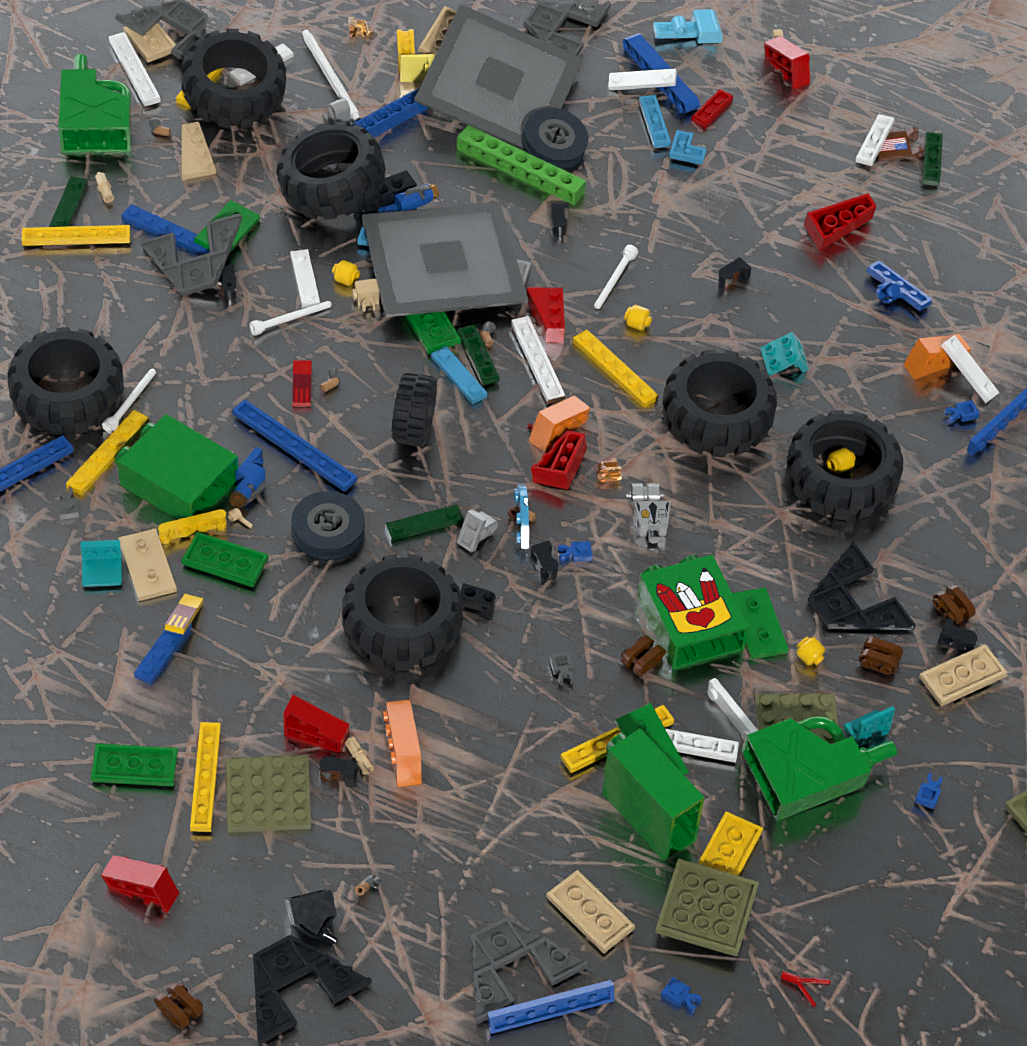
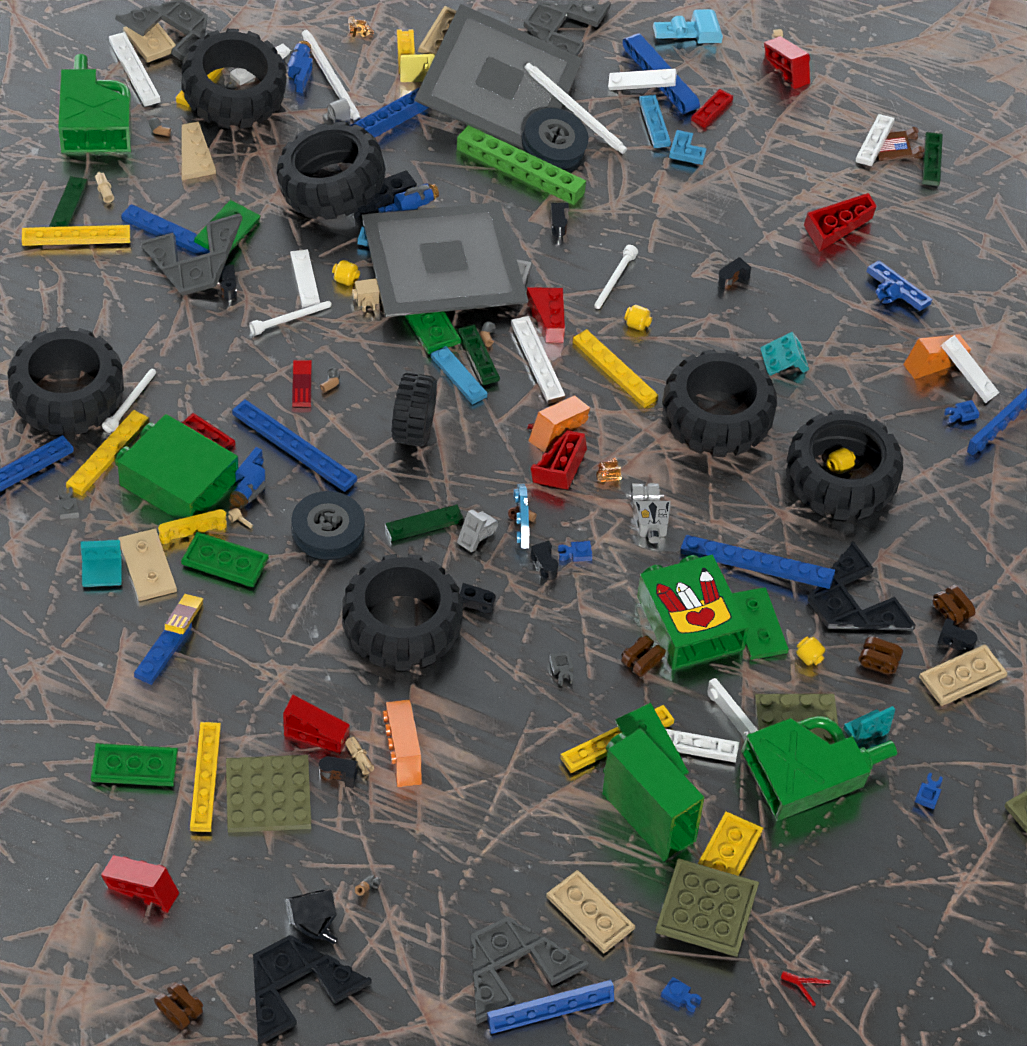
none -> red tile [182,413,236,450]
none -> blue plate [284,40,313,93]
none -> white piece [524,63,627,154]
none -> blue plate [680,535,835,589]

